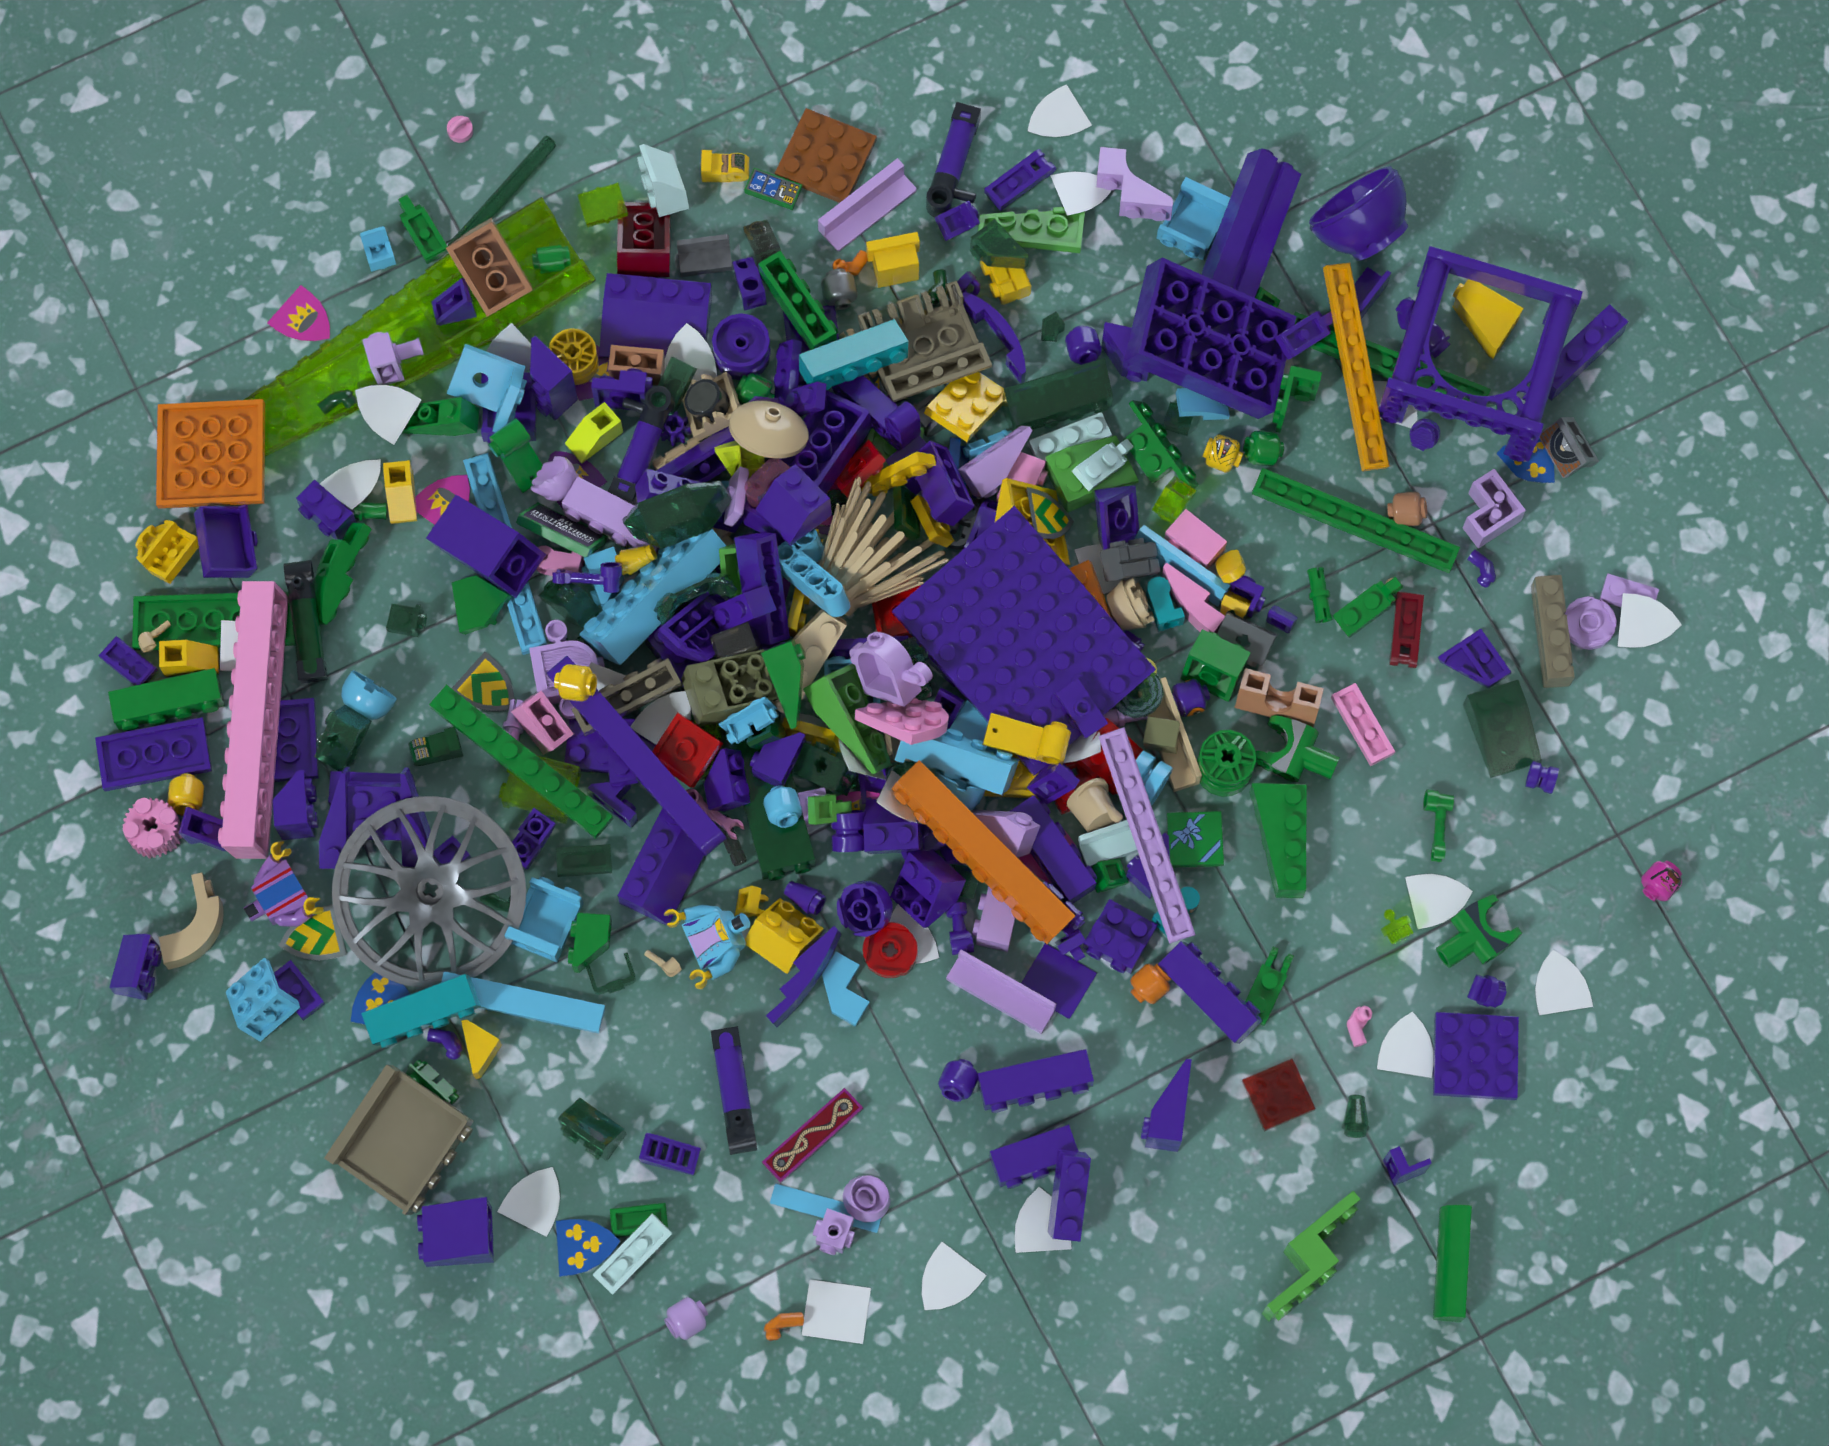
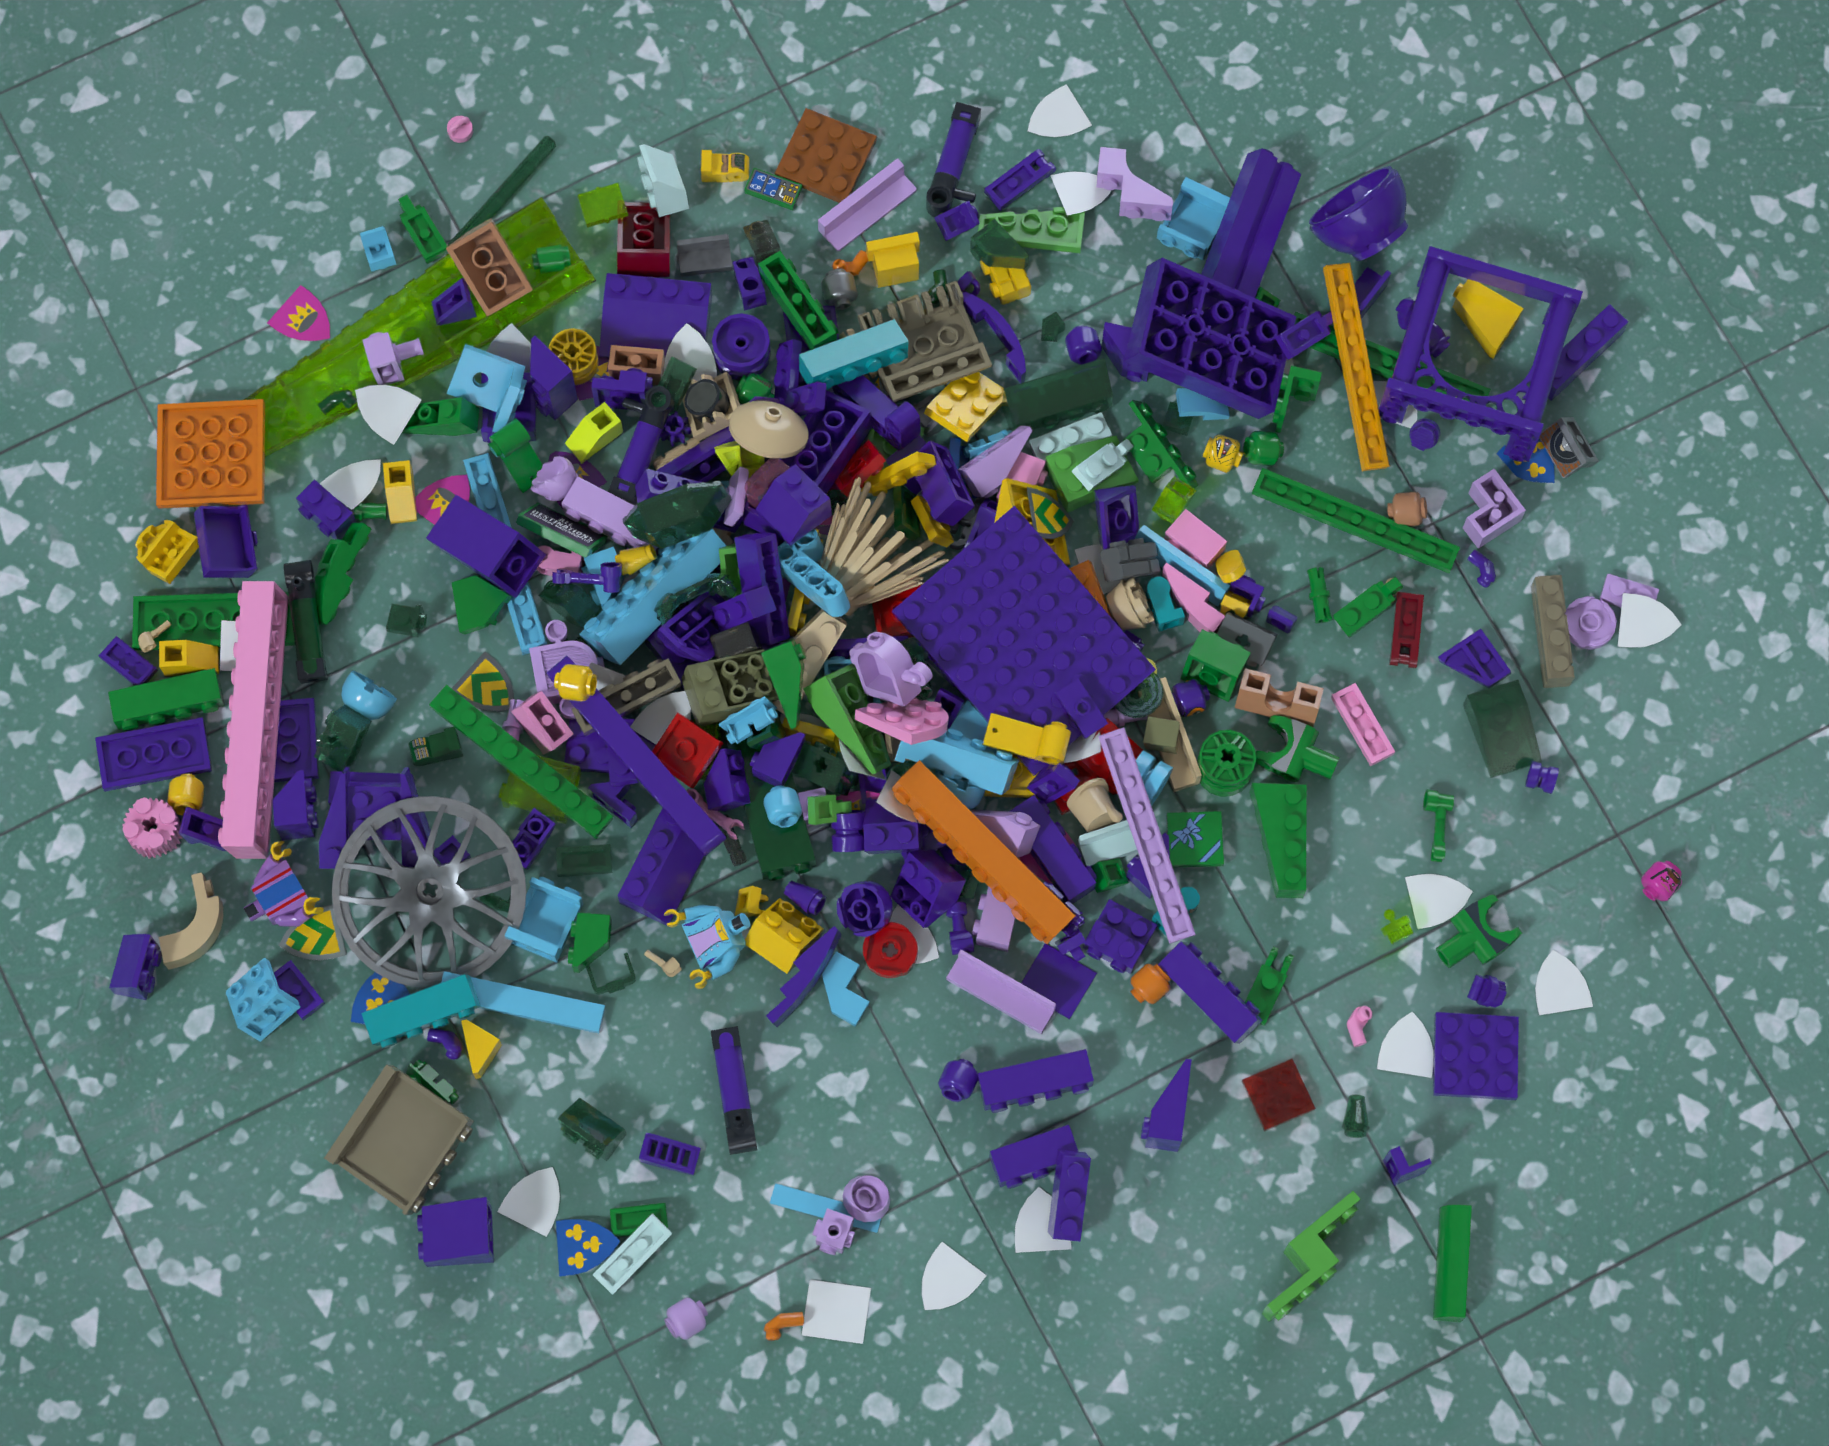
tile [762,1088,863,1184] -> none

